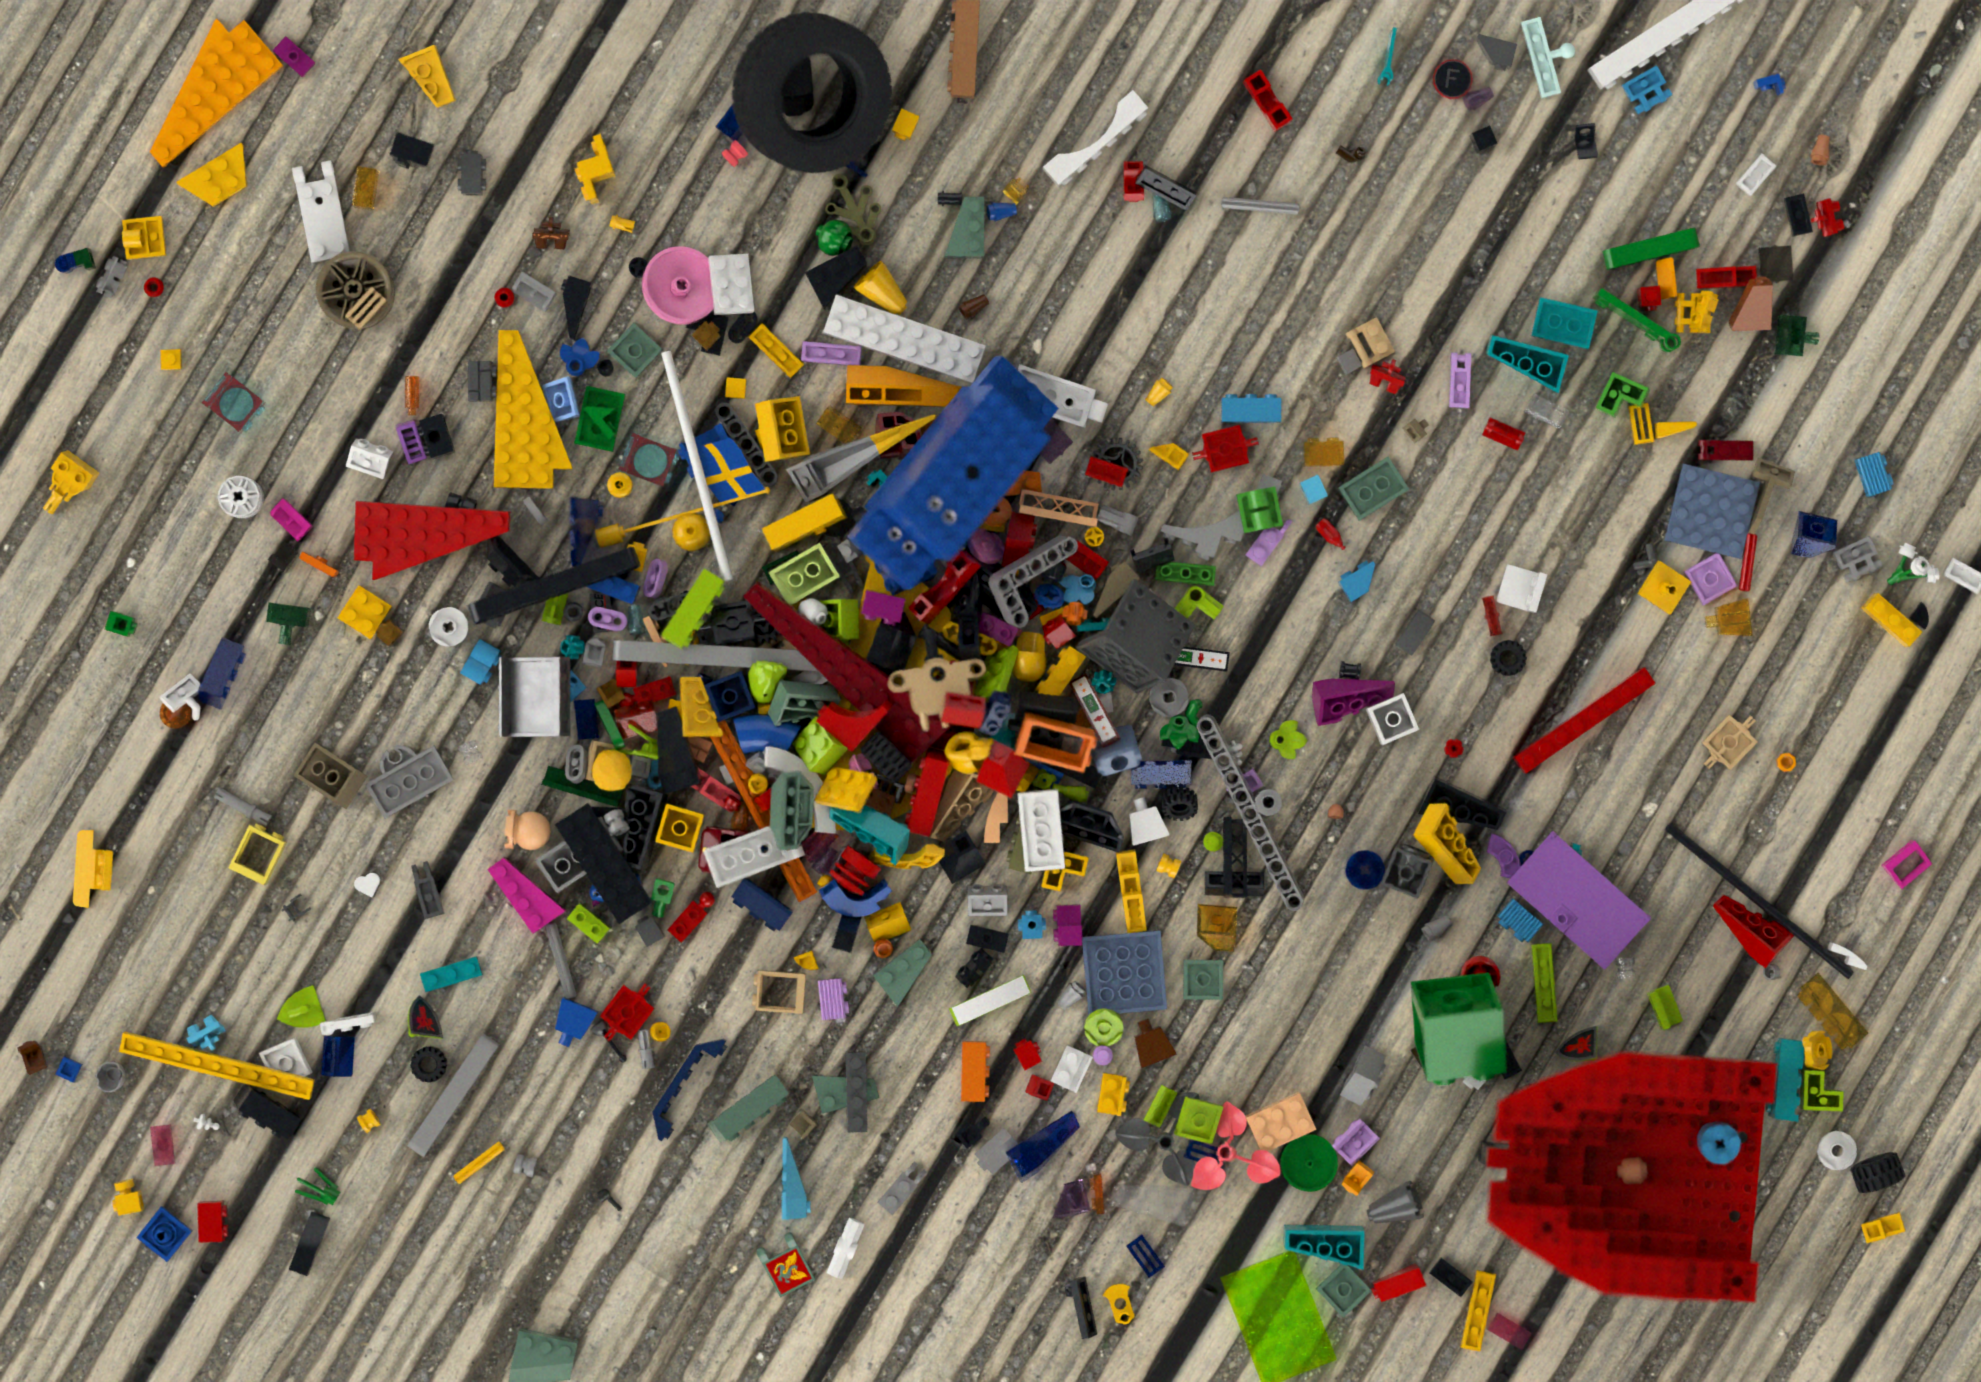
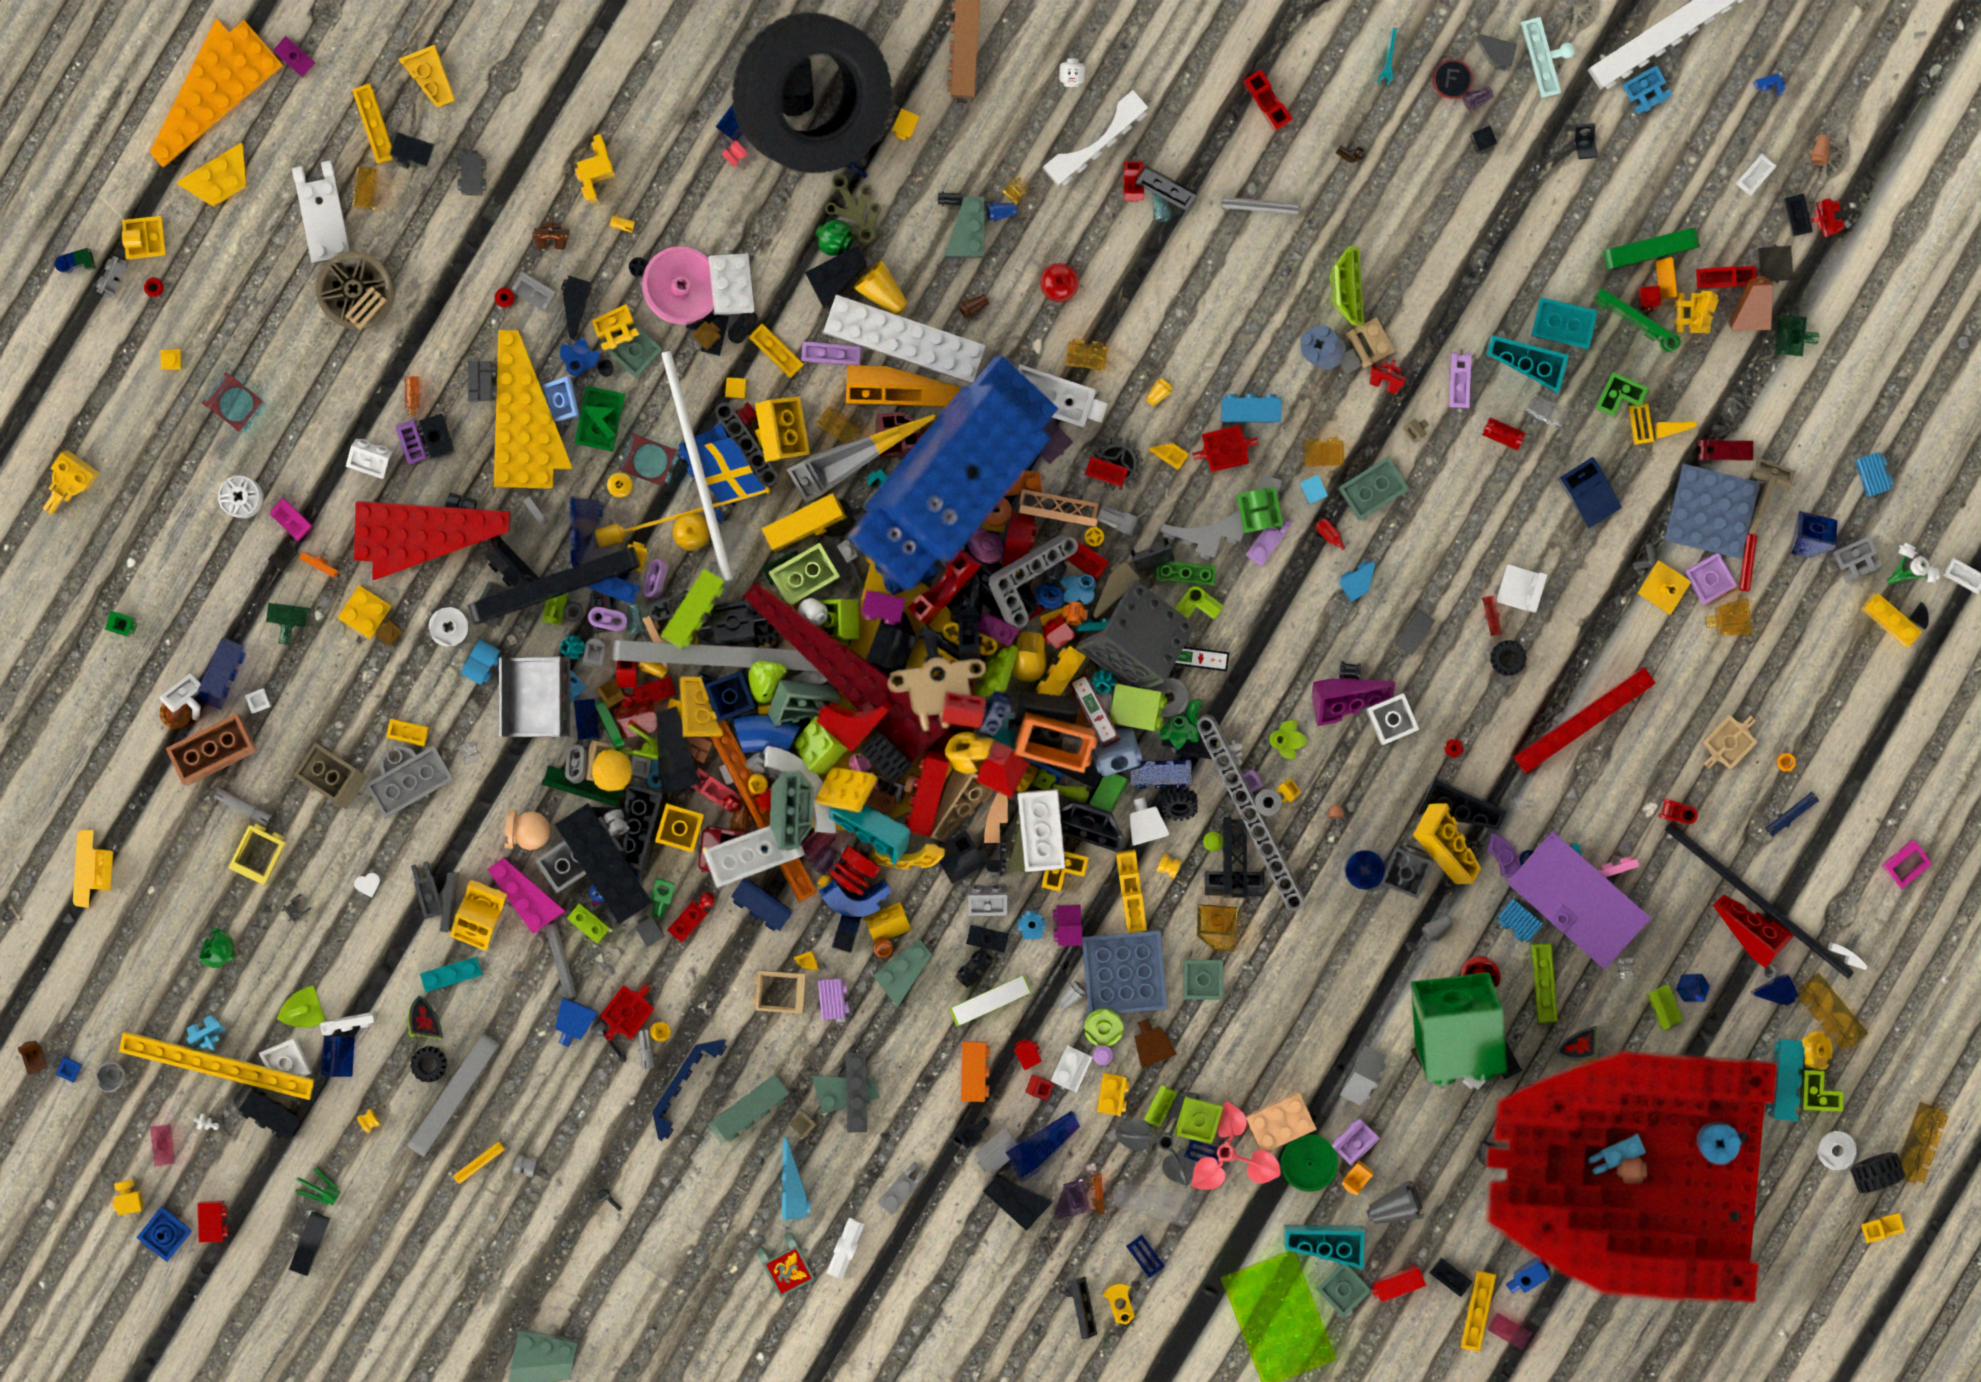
none -> nougat brick [166,713,258,786]
none -> green cylinder [199,928,235,968]
none -> white plate [245,688,271,714]
none -> yellow tile [352,83,393,165]
none -> yellow plate [386,718,429,746]
none -> dark grey tile [440,872,459,933]
none -> yellow bracket [450,879,507,951]
none -> yellow plate [591,304,640,351]
none -> yellow cone [637,662,668,679]
none -> dark red wheel [735,401,757,426]
none -> black wedge [982,1175,1053,1231]
none -> black hinge [986,836,1006,876]
none -> red cylinder [1040,263,1079,303]
none -> white head [1059,58,1085,87]
none -> clear yellow brick [1065,339,1108,371]
none -> bright green hinge [1089,773,1129,812]
none -> lime panel [1109,684,1167,732]
none -> yellow tile [1276,777,1302,803]
none -> sand blue brick [1300,325,1346,370]
none -> lime wedge [1330,246,1364,326]
none -> blue torso [1506,1257,1551,1294]
none -> dark blue slope [1557,457,1622,529]
none -> medium azure hinge [1588,1134,1646,1174]
none -> bright pink plate [1597,856,1639,877]
none -> red piece [1658,798,1698,824]
none -> clear blue panel [1676,974,1710,1002]
none -> clear blue slope [1750,974,1799,1006]
none -> dark blue pin [1765,791,1819,838]
none -> clear yellow windscreen [1899,1102,1949,1184]

